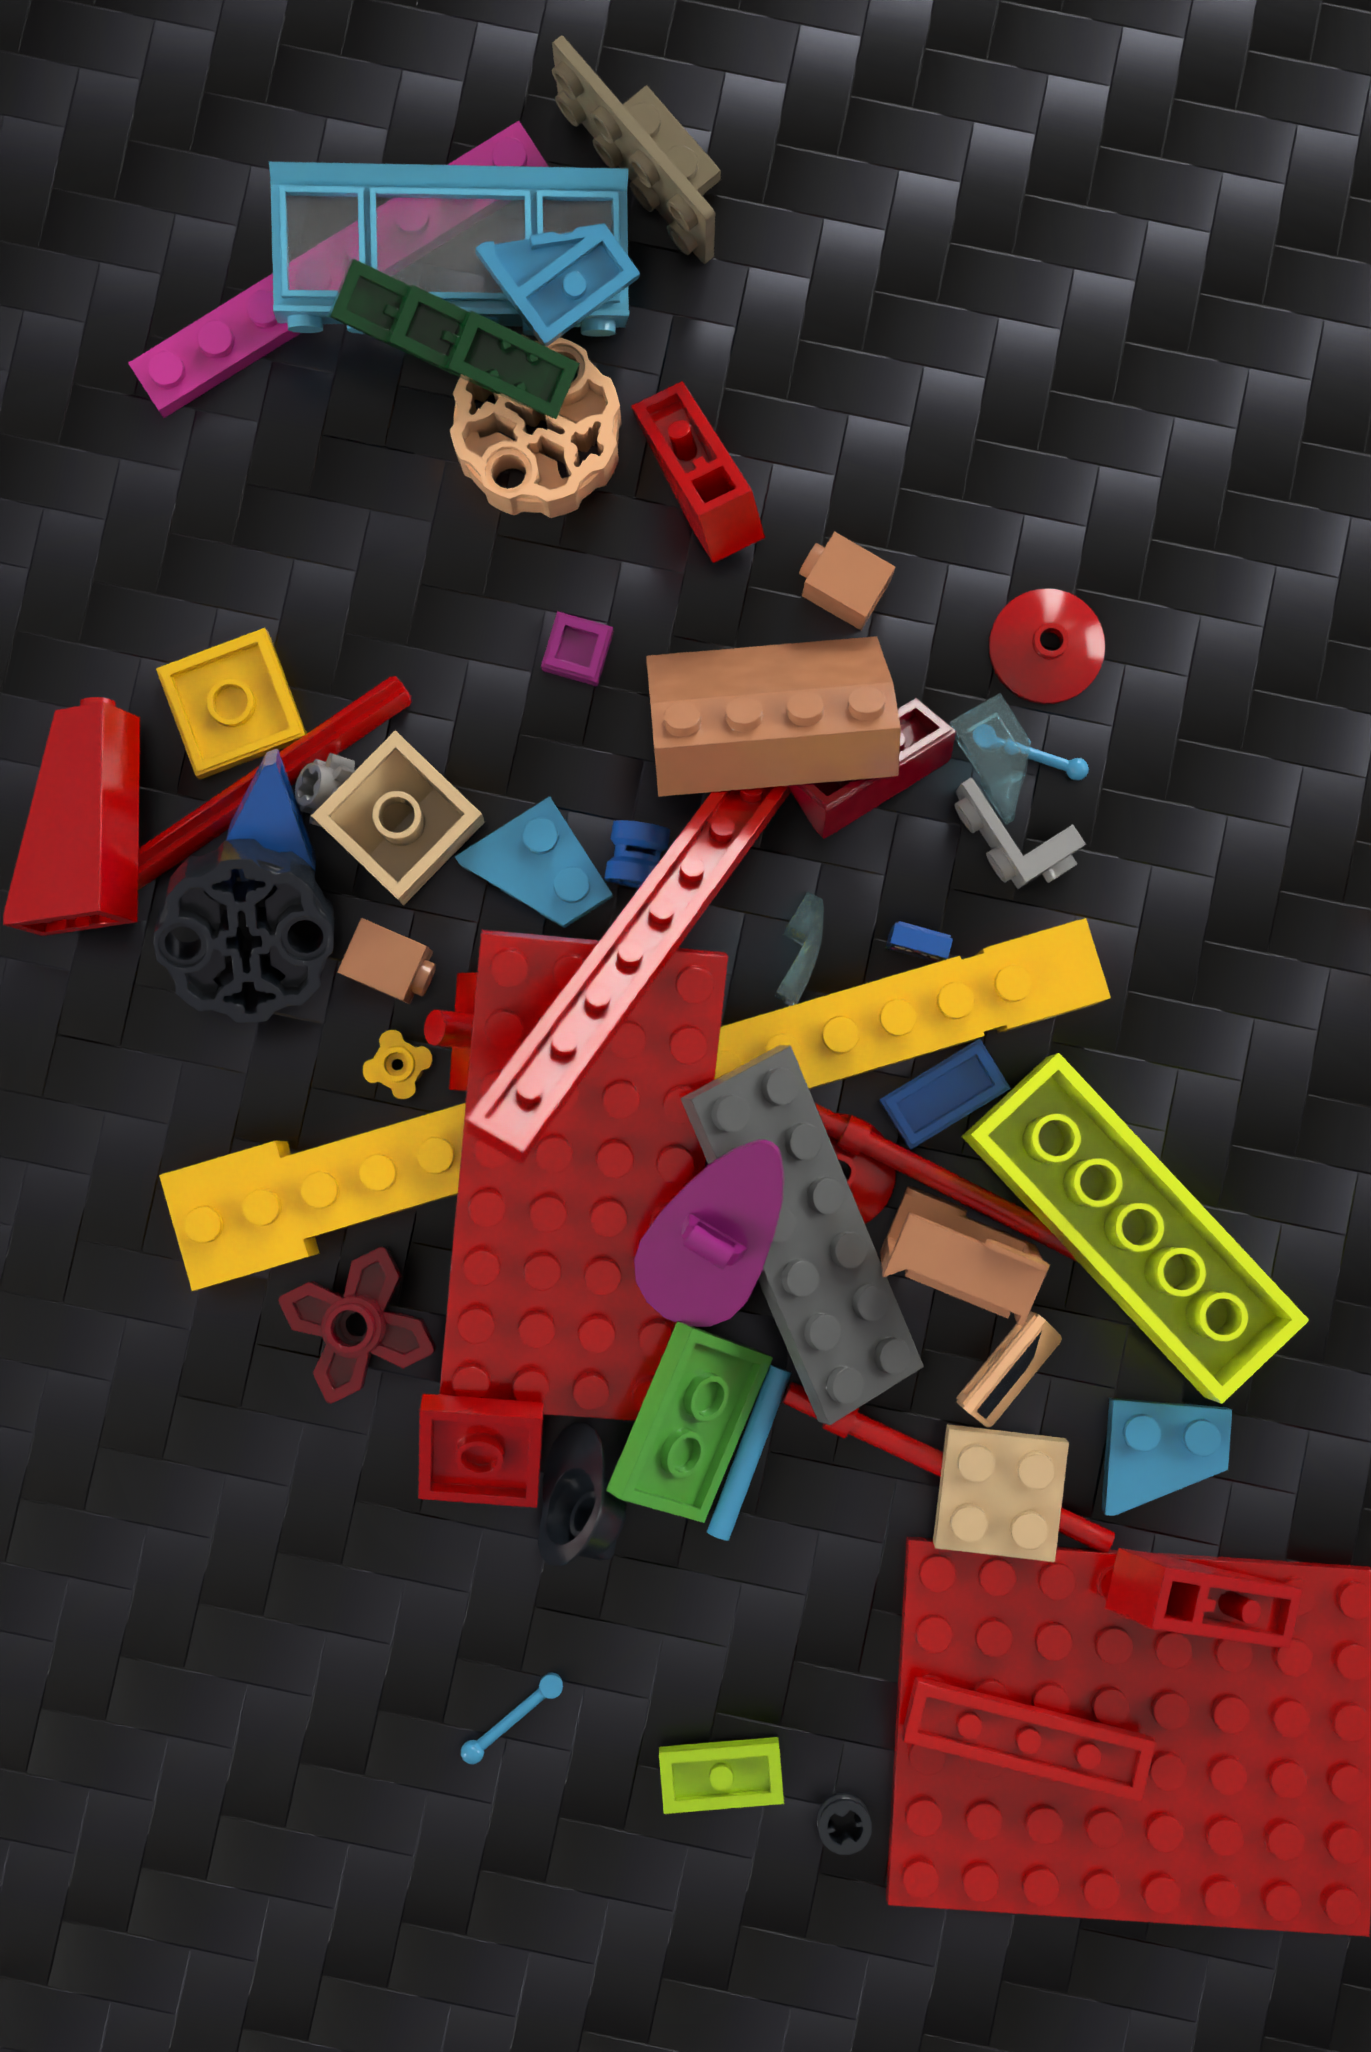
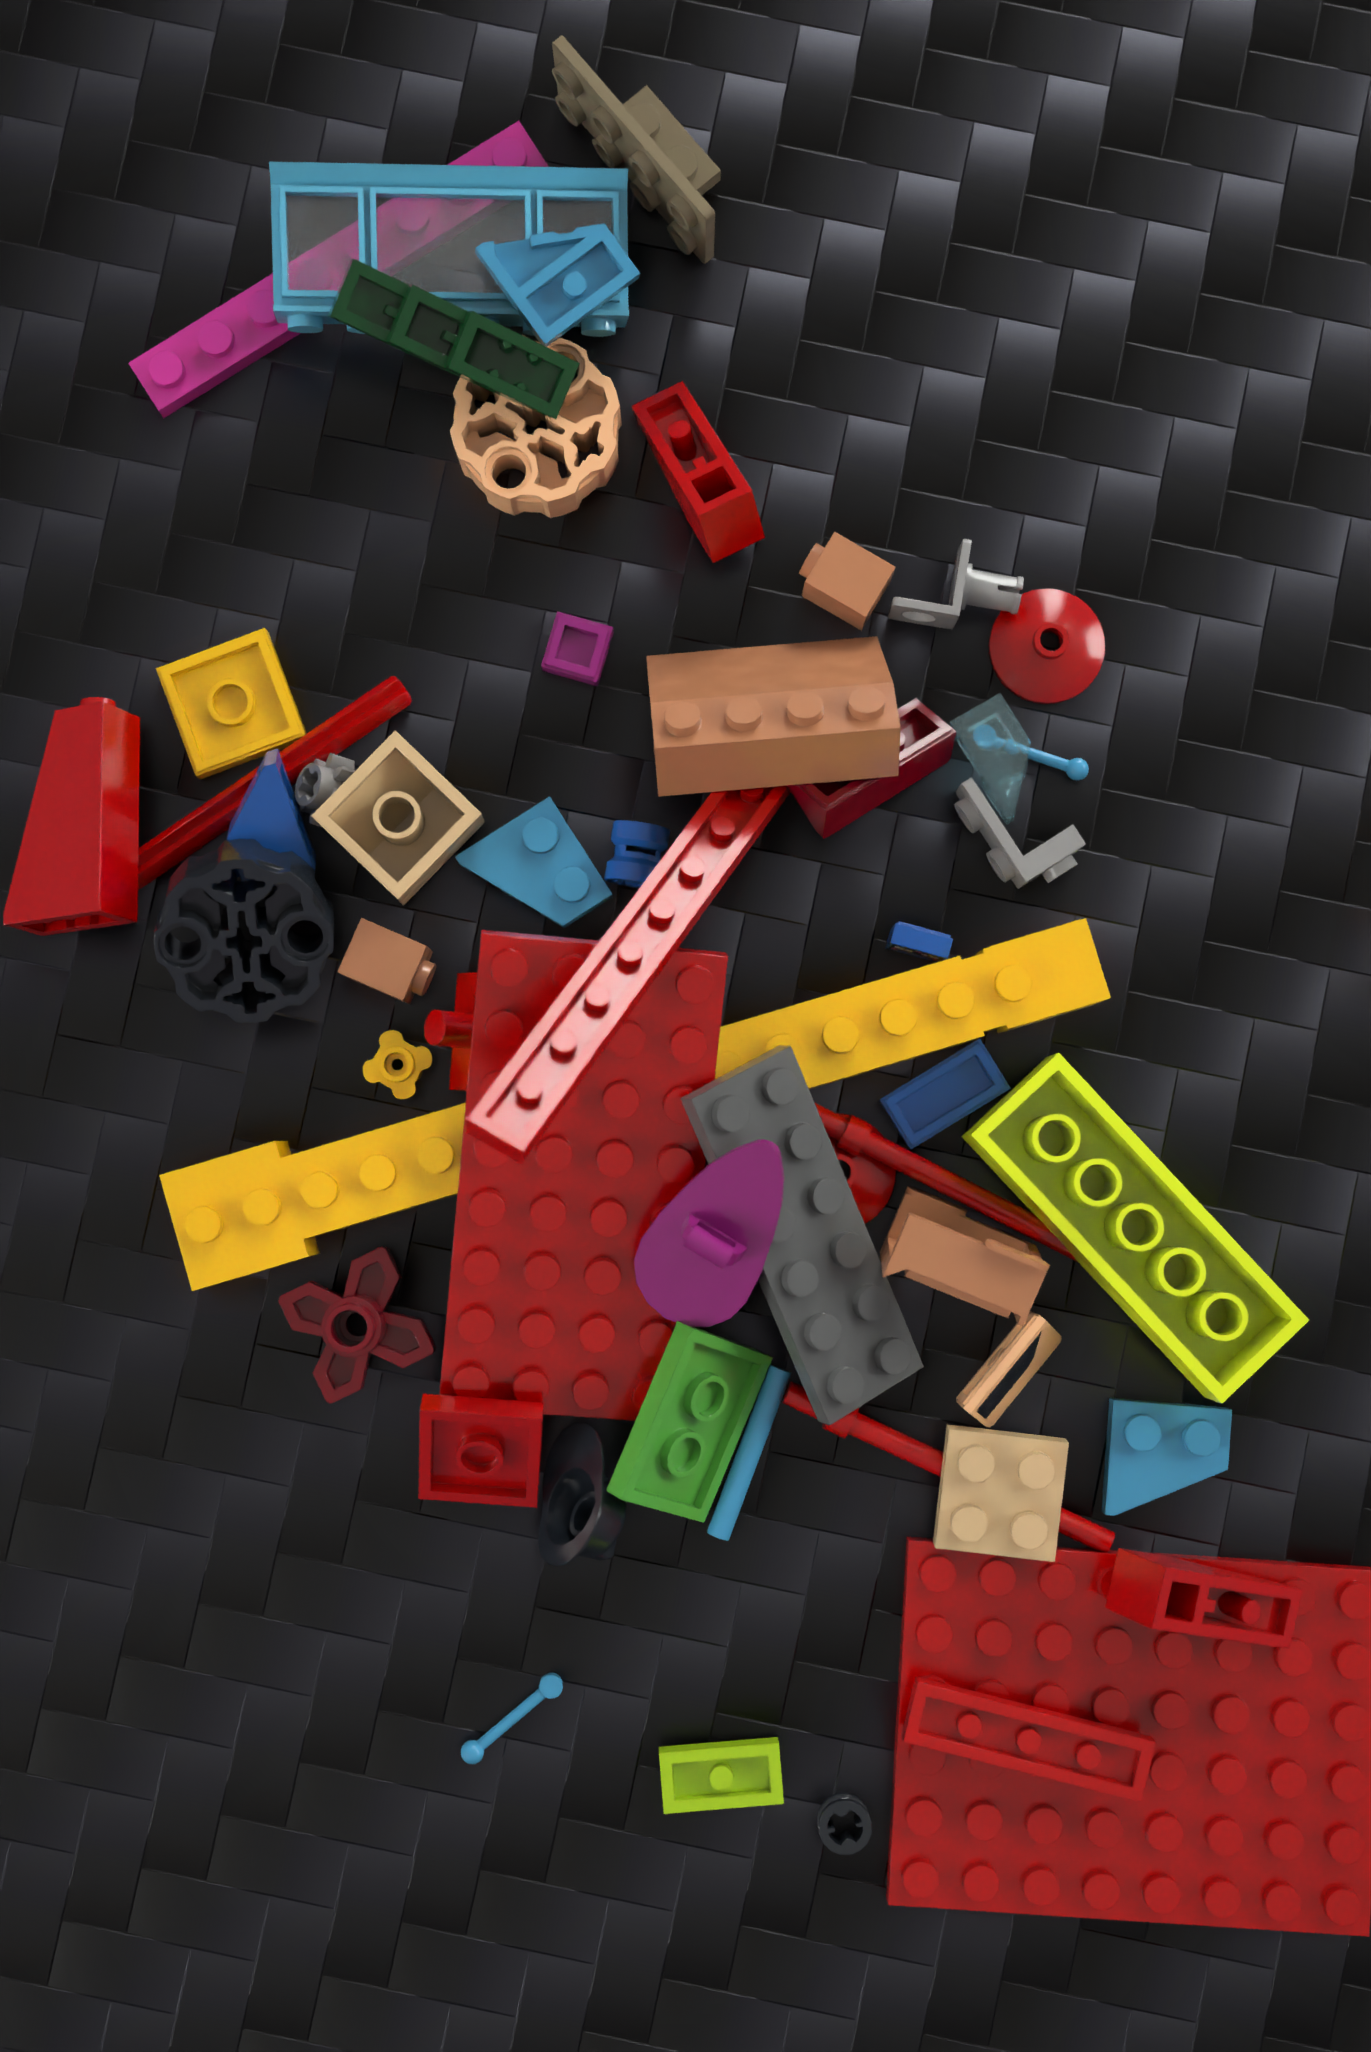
clear light blue slope [774,891,824,1006] -> none
none -> light grey bracket [888,539,1024,630]

